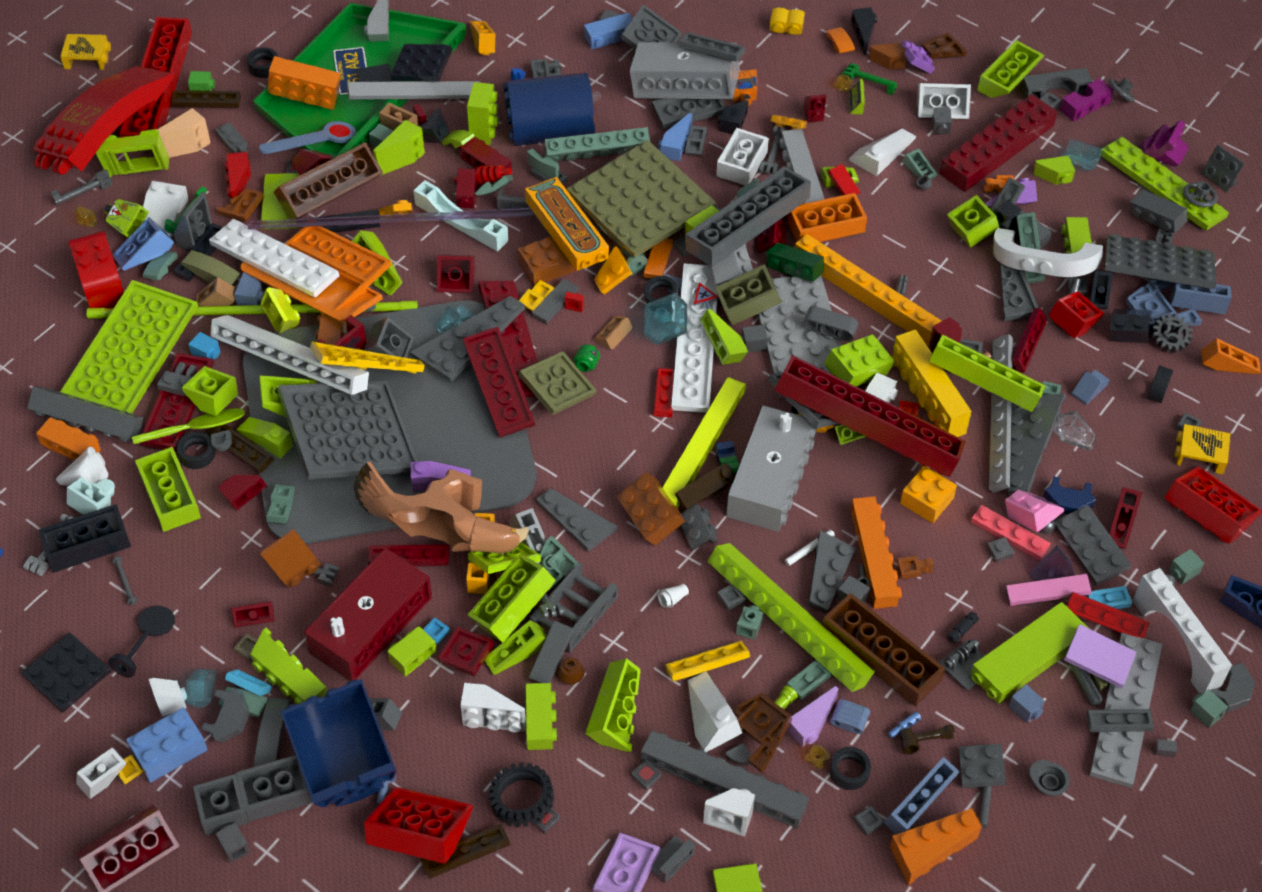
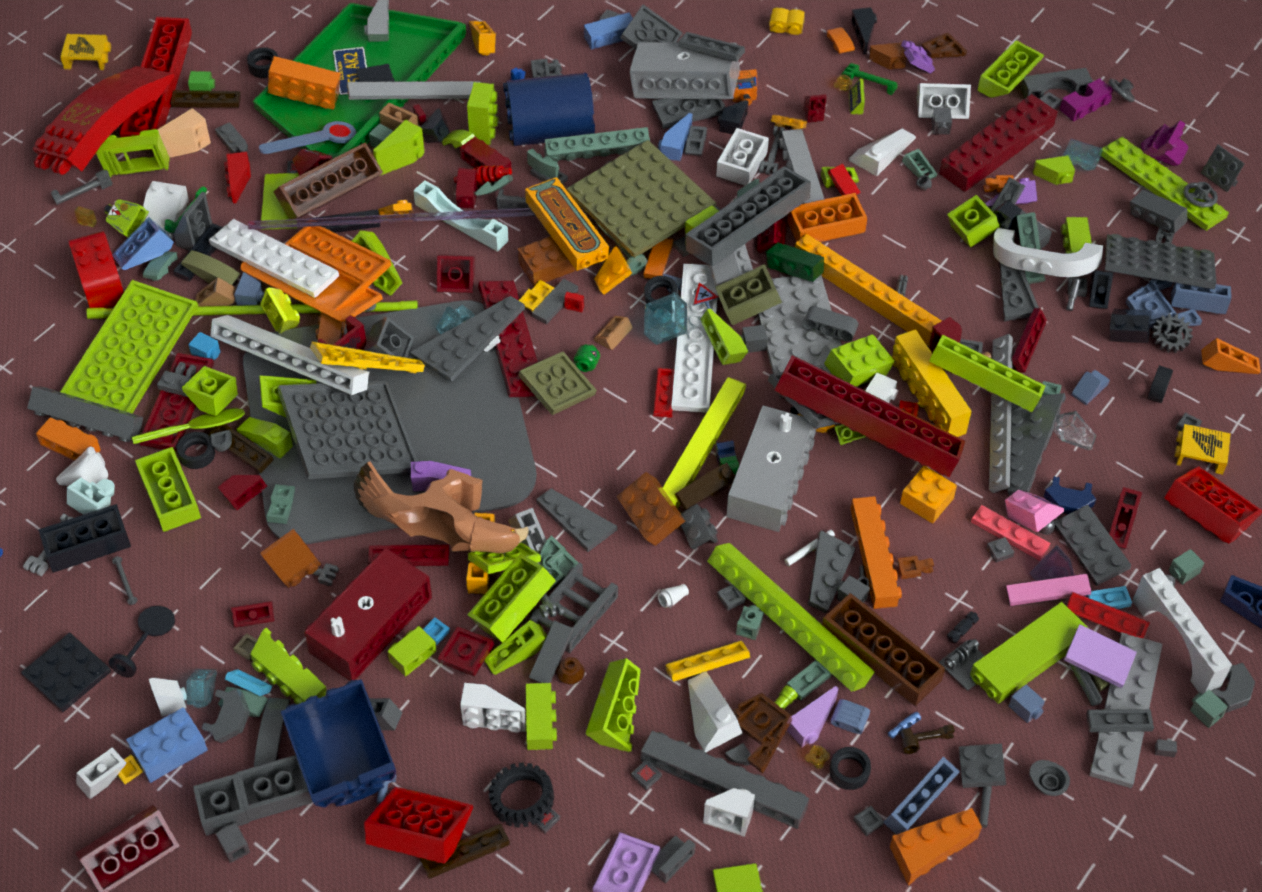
dark orange wing [216,188,264,222] -> none
black plate [390,44,452,82] -> none
dark red plate [463,327,536,438] -> none
red slope [1048,291,1104,339] -> none

